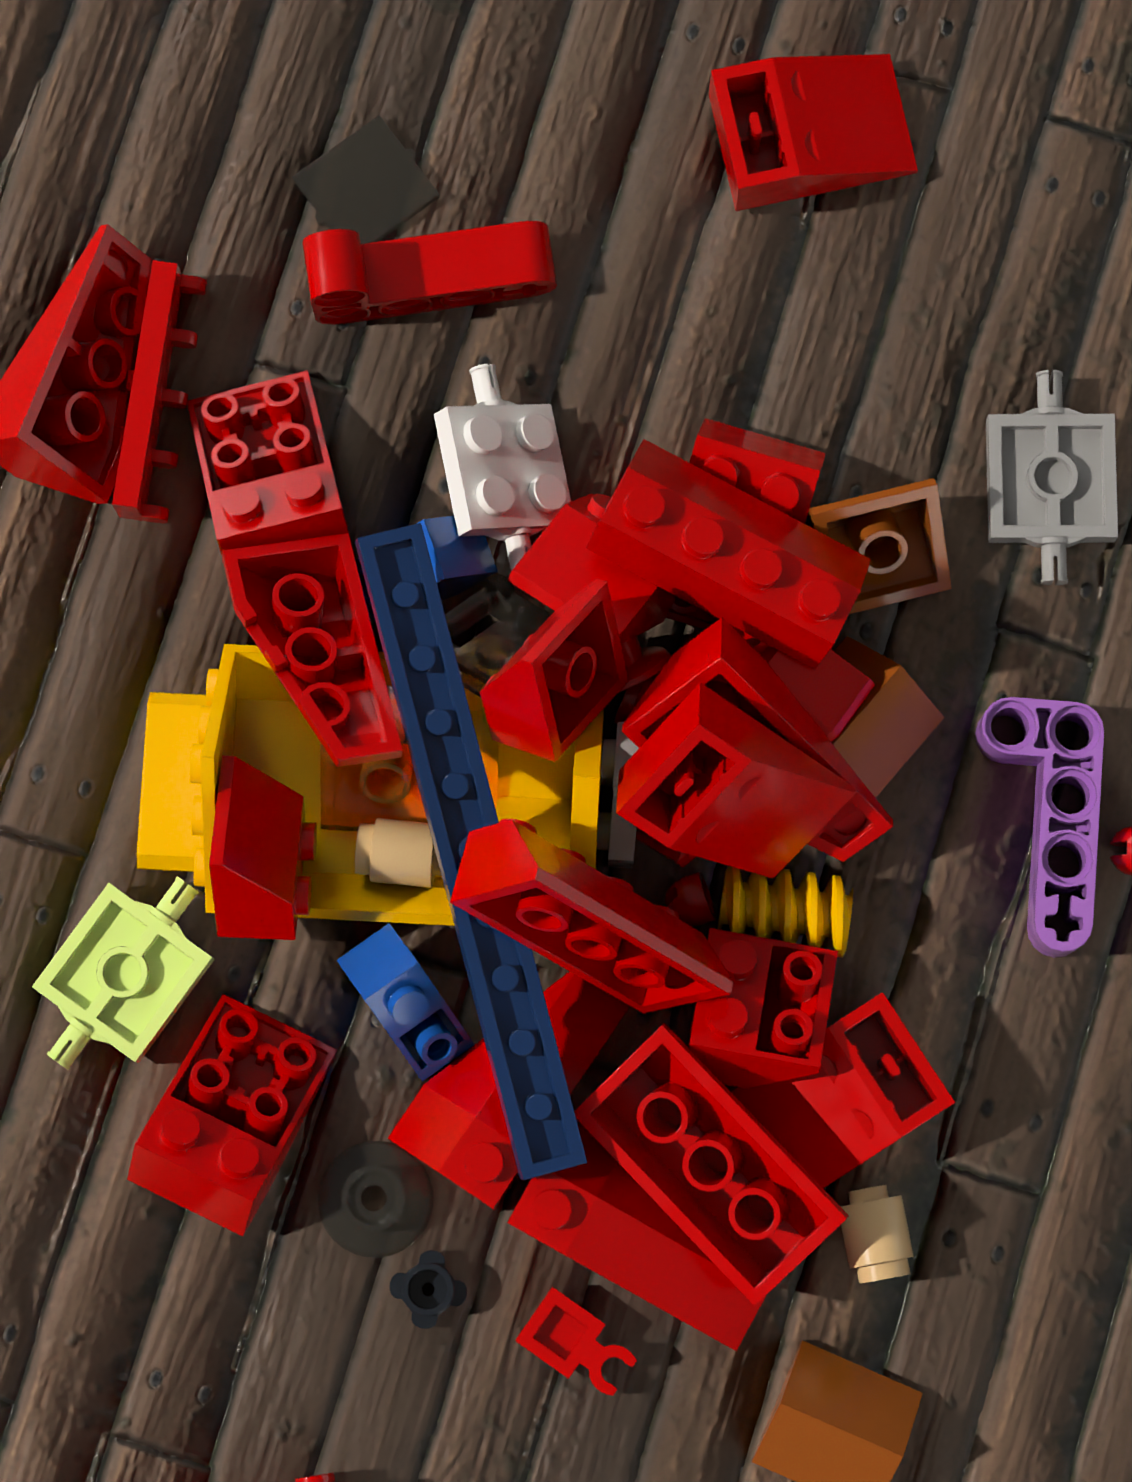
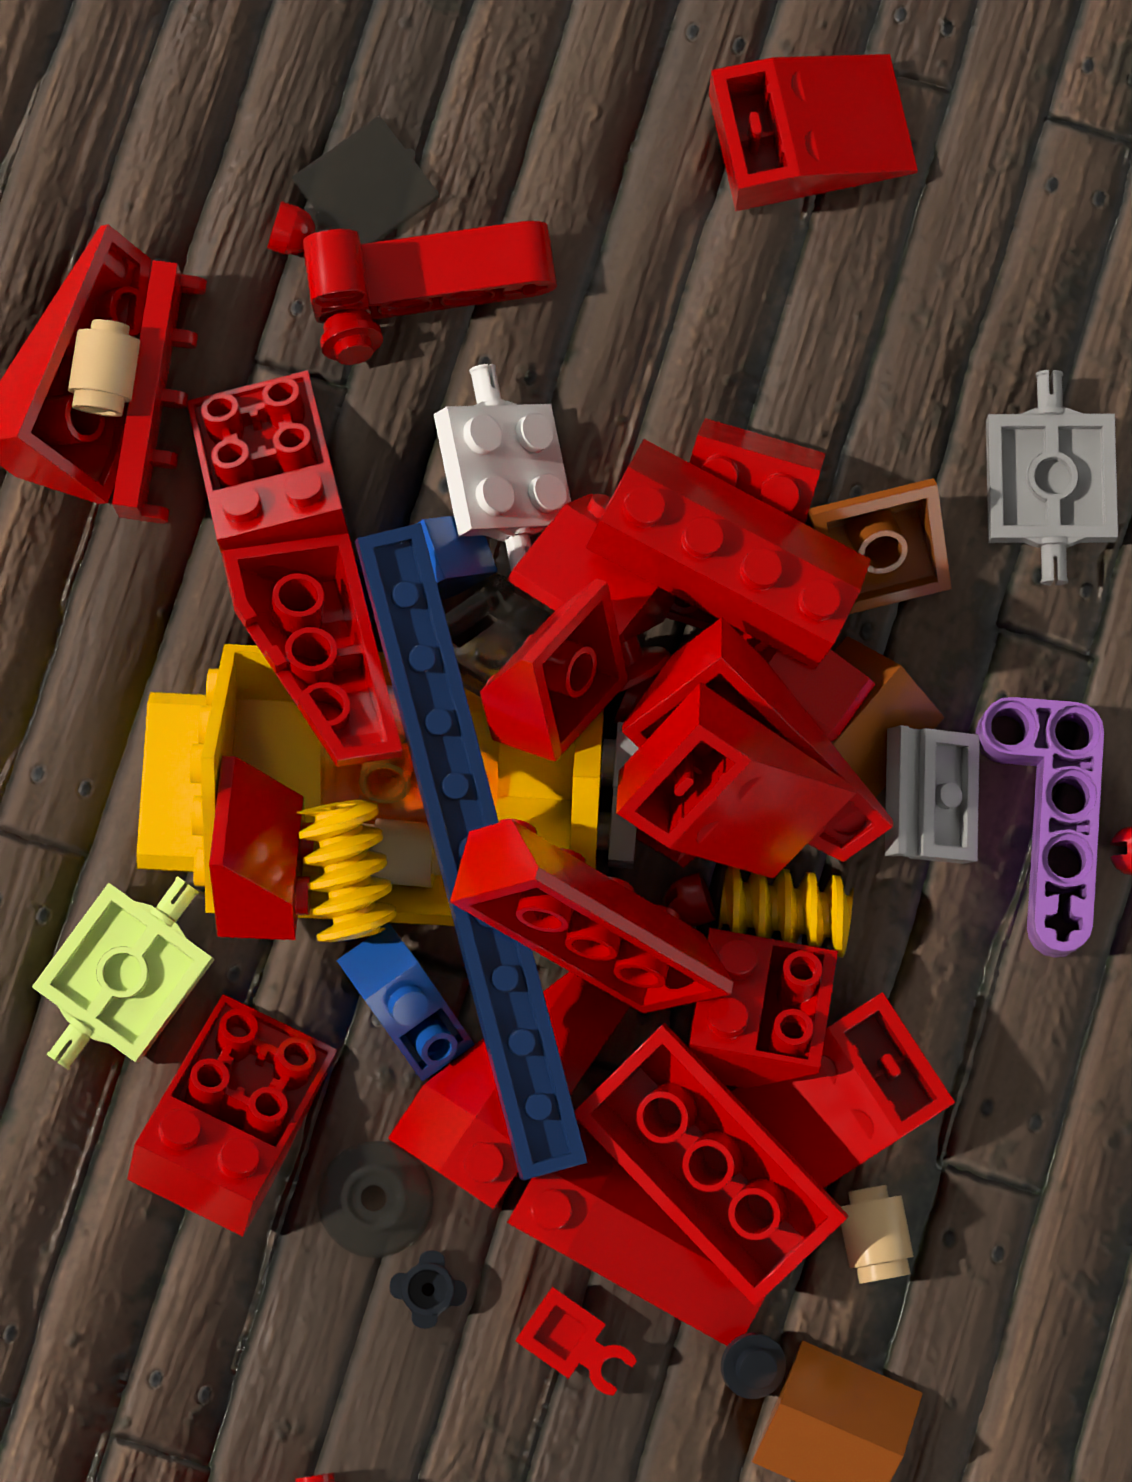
none -> tan brick [68,319,140,417]
none -> red hinge [267,201,315,255]
none -> yellow piece [297,800,396,942]
none -> red plate [320,310,383,365]
none -> black plate [721,1332,786,1399]
none -> light grey plate [885,725,980,864]

